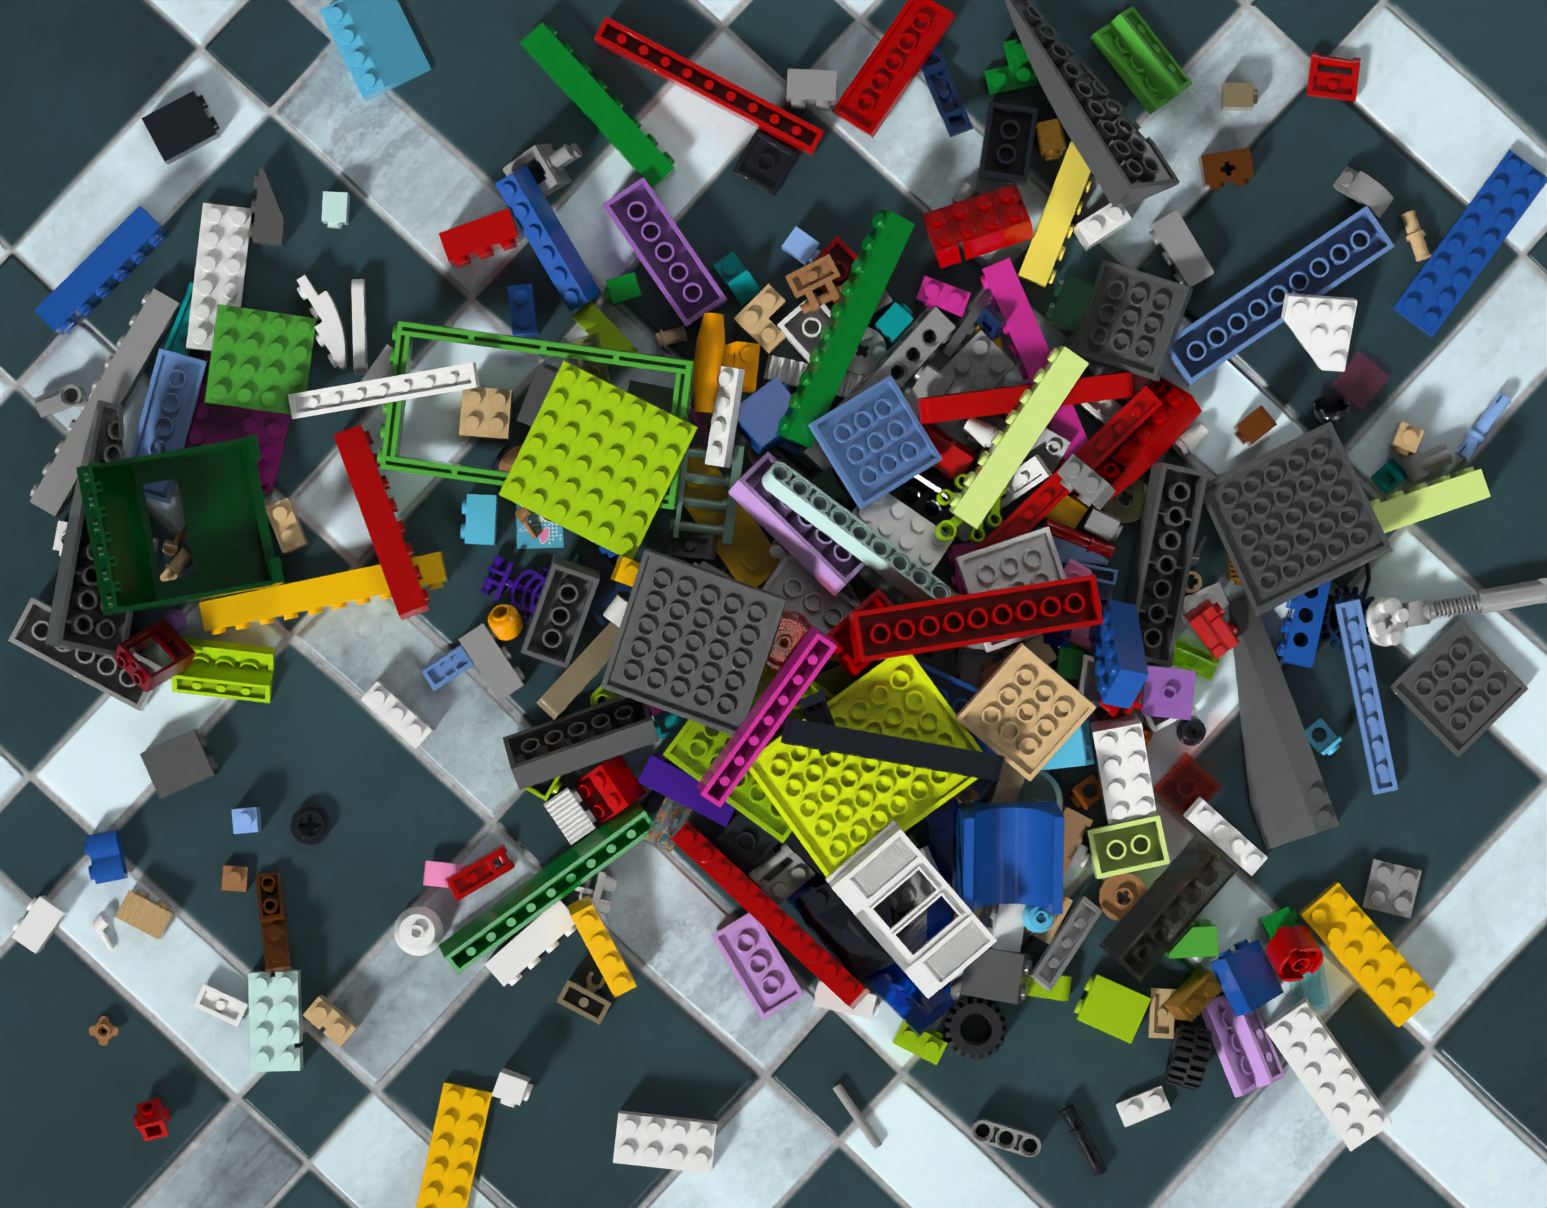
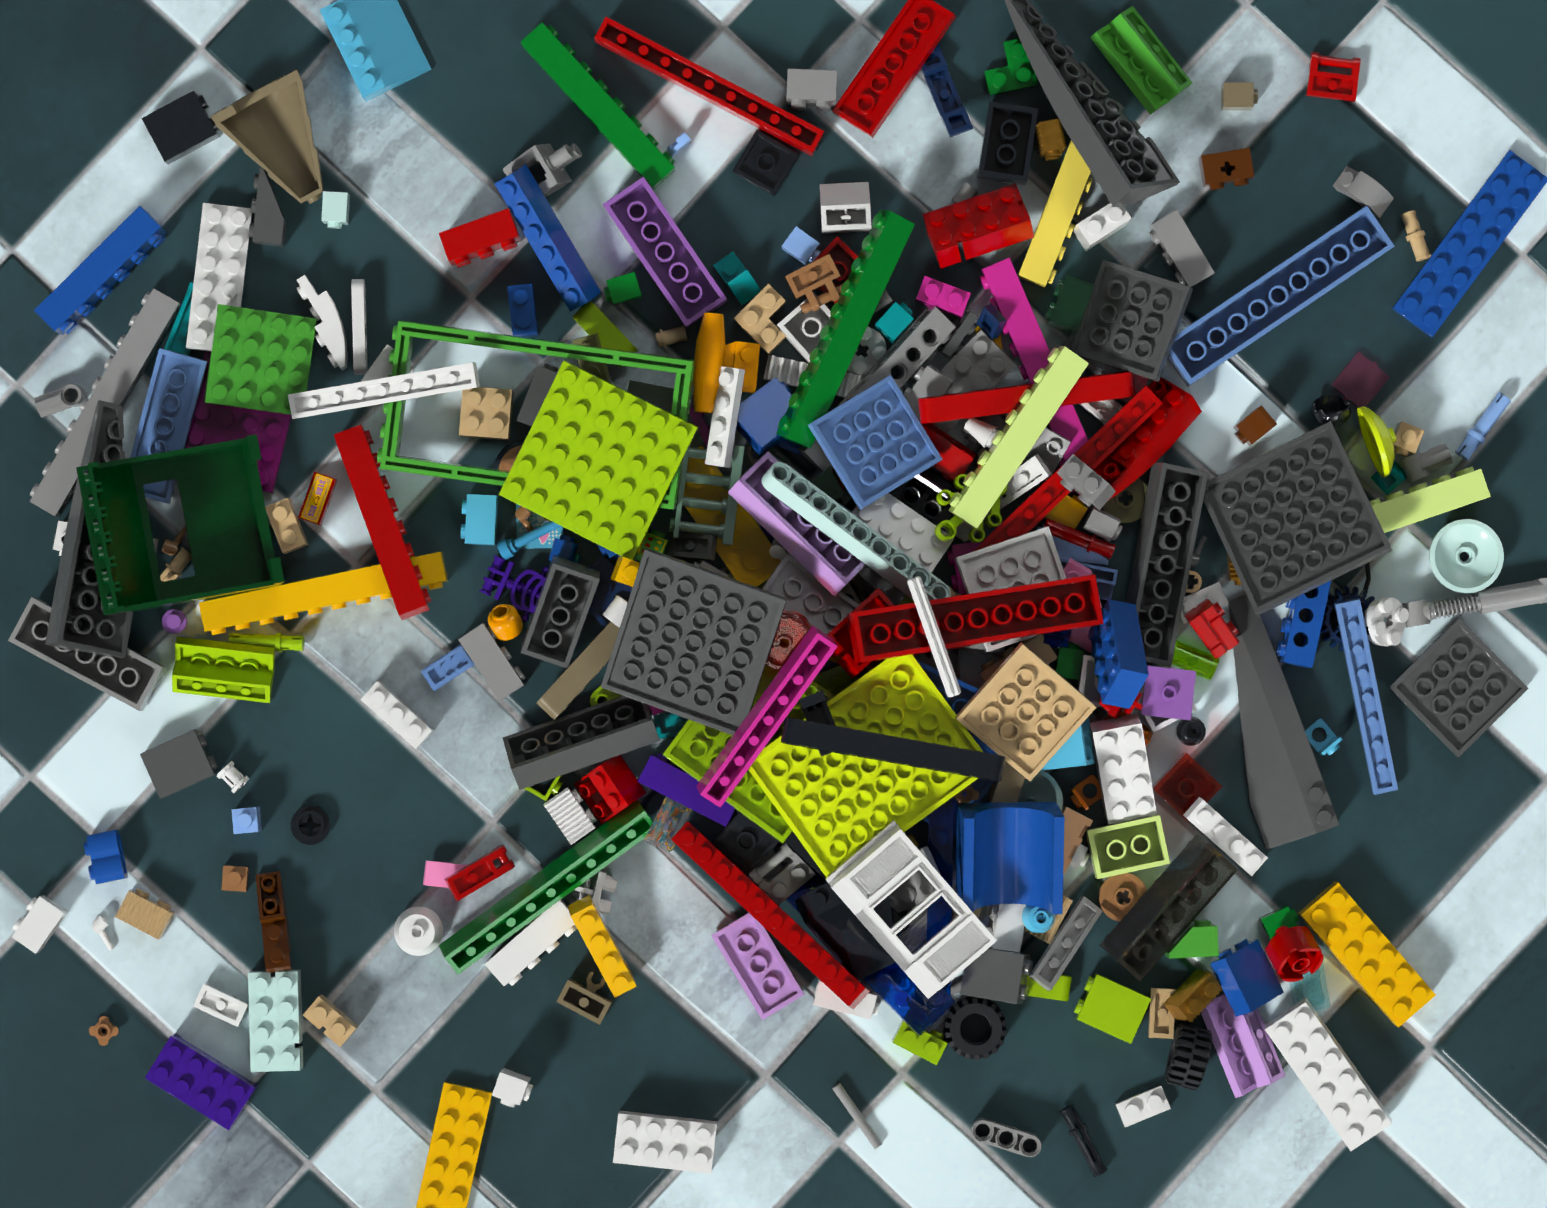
dark red window [114,618,196,693] -> none
red brick [133,1098,171,1141] -> none
white cone [1172,423,1209,457] -> none
white plate [1281,293,1357,372] -> none
light grey plate [1361,859,1422,918] -> none
none -> dark purple brick [145,1034,258,1130]
none -> dark tan cone [211,69,324,204]
none -> white bush [217,761,250,793]
none -> lime pin [229,633,305,652]
none -> slope [298,471,338,526]
none -> dark azure piece [497,521,561,560]
none -> blue brick [548,535,578,567]
none -> bright green slope [634,529,669,562]
none -> light blue tile [667,132,691,157]
none -> white slope [819,182,871,234]
none -> white axle [907,577,961,697]
none -> neon yellow dish [1357,406,1397,478]
none -> light aqua dish [1429,519,1504,593]

